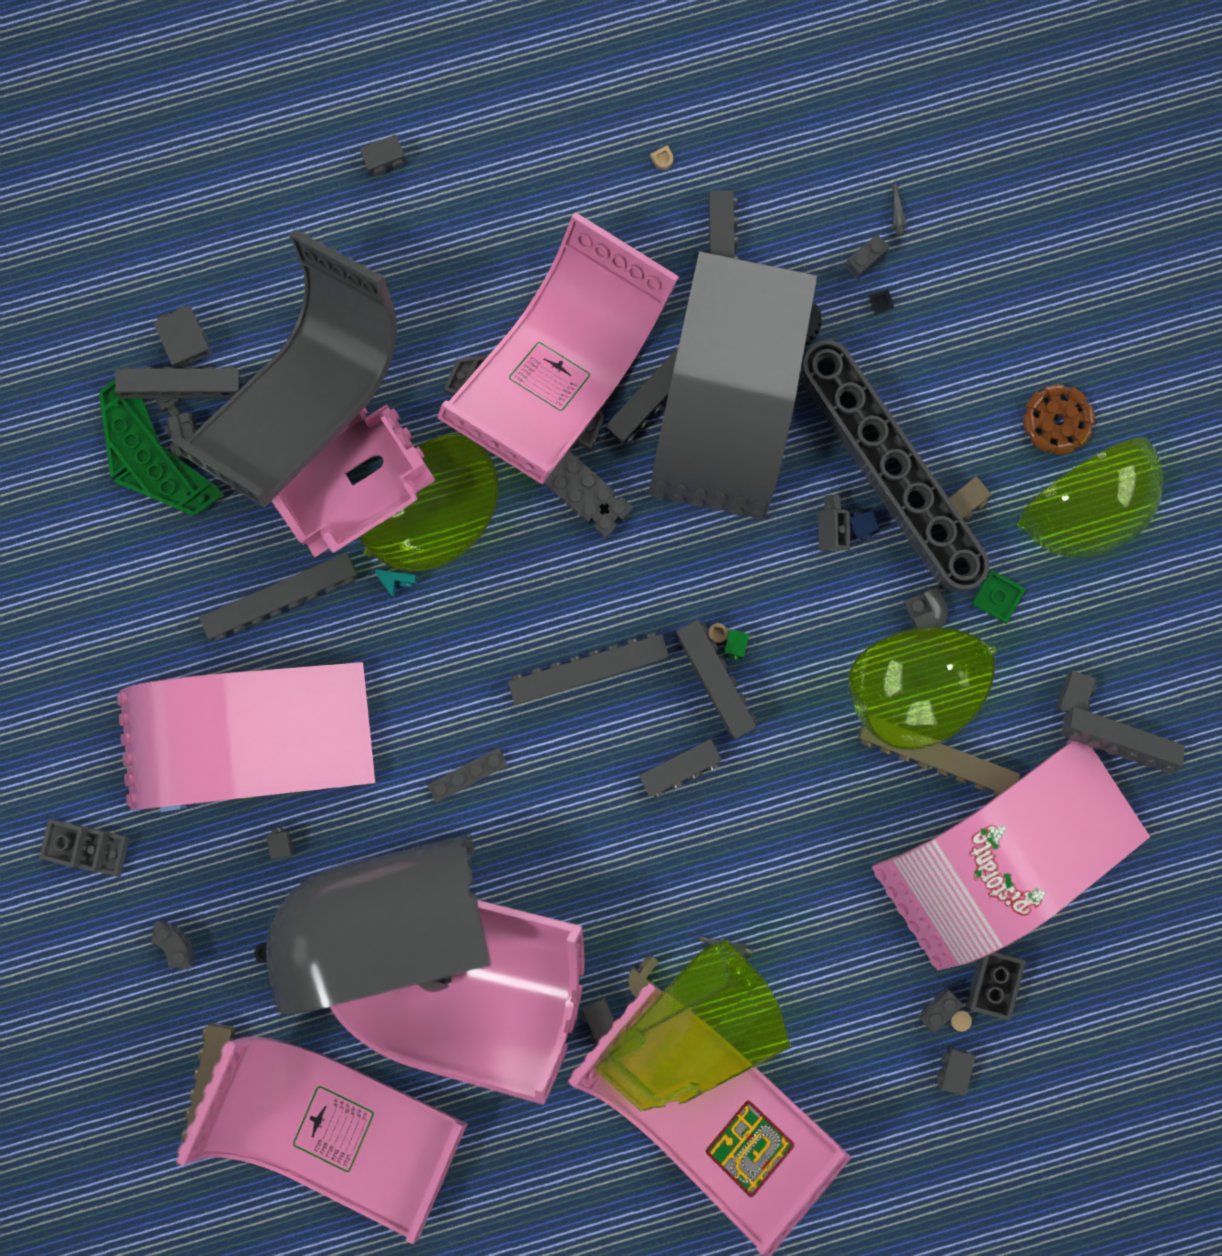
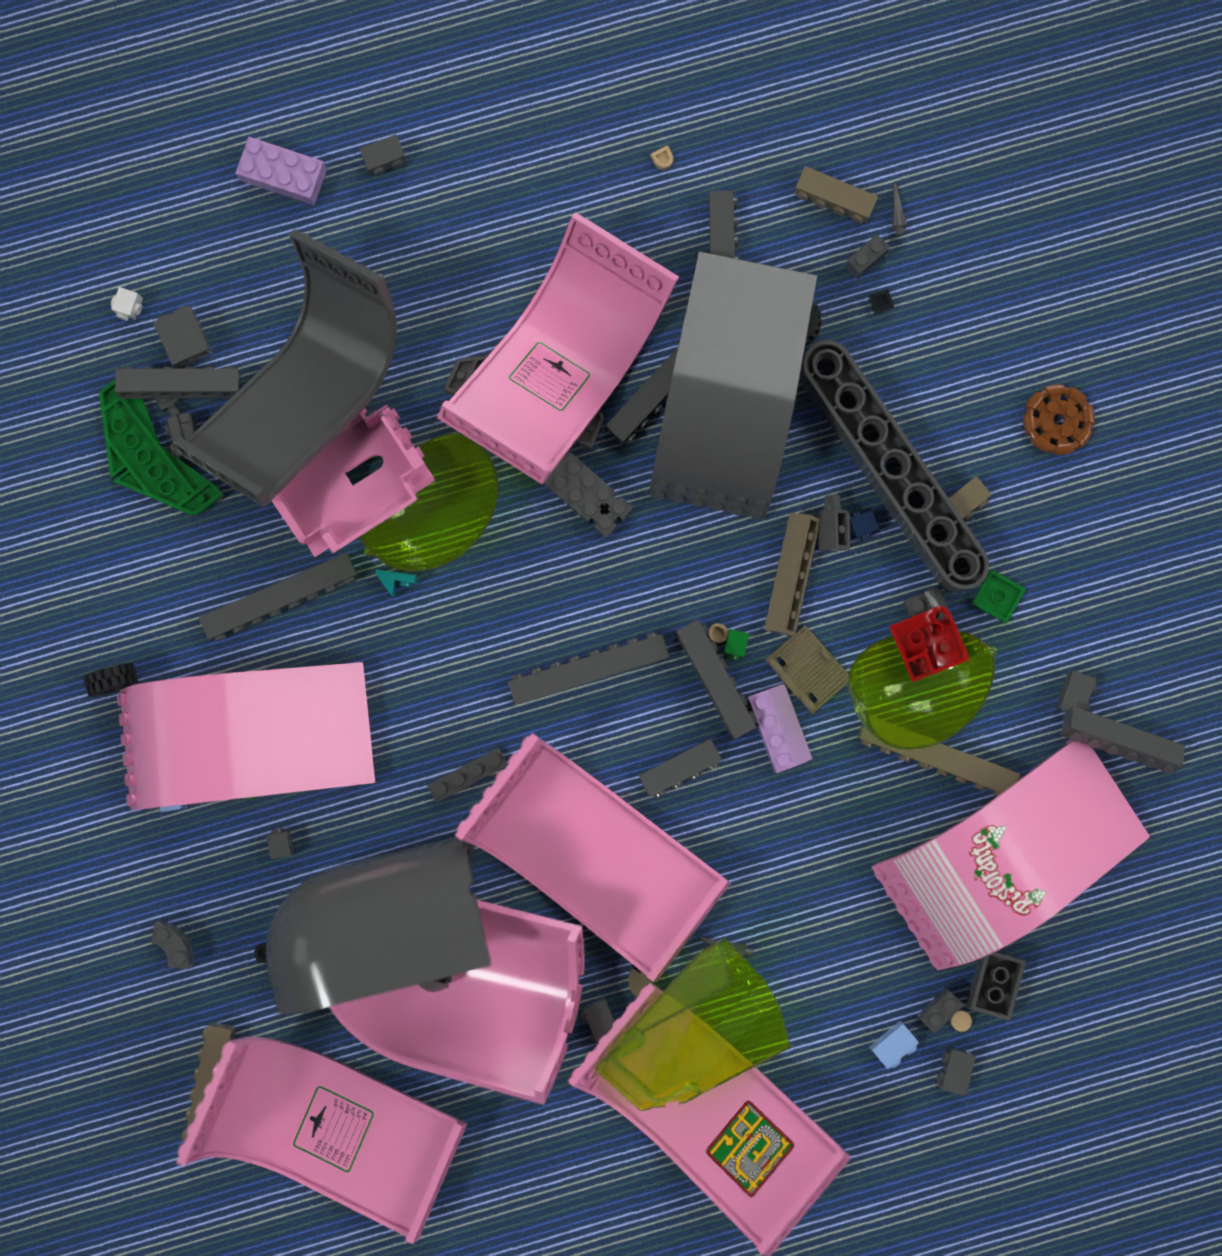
dark grey slope [39,819,130,877] -> none
clear neon green windscreen [1017,437,1164,558] -> none
none -> black tyre [83,663,139,697]
none -> white brick [111,287,143,321]
none -> lavender brick [236,137,327,205]
none -> bright pink panel [455,733,731,982]
none -> lavender slope [747,684,812,773]
none -> dark tan brick [764,513,821,636]
none -> dark tan window [765,625,852,714]
none -> dark tan brick [794,166,878,224]
none -> light blue brick [869,1021,919,1069]
none -> red slope [889,606,970,682]

